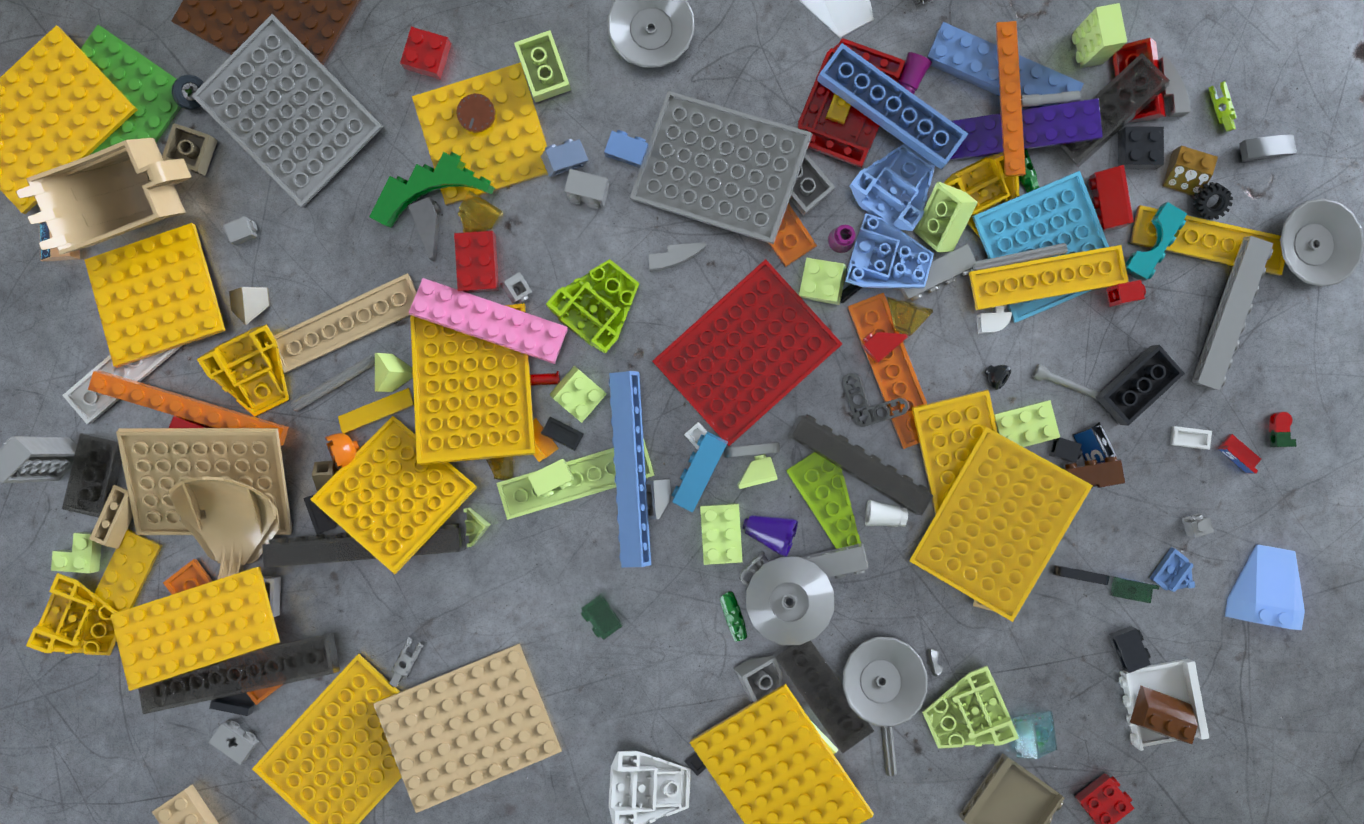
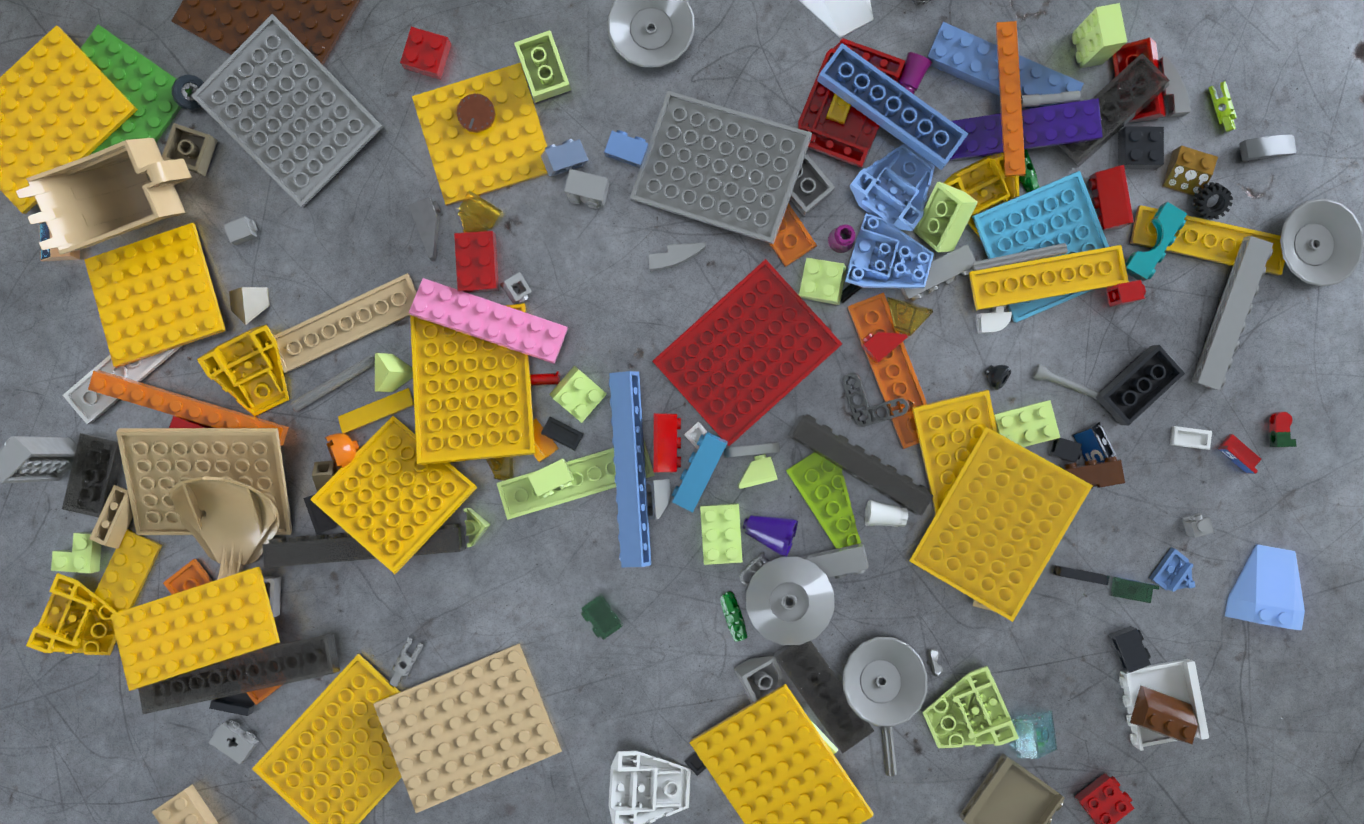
green arch [369,152,495,228] -> none
lime wedge [546,259,639,354] -> none
none -> red slope [653,413,681,472]

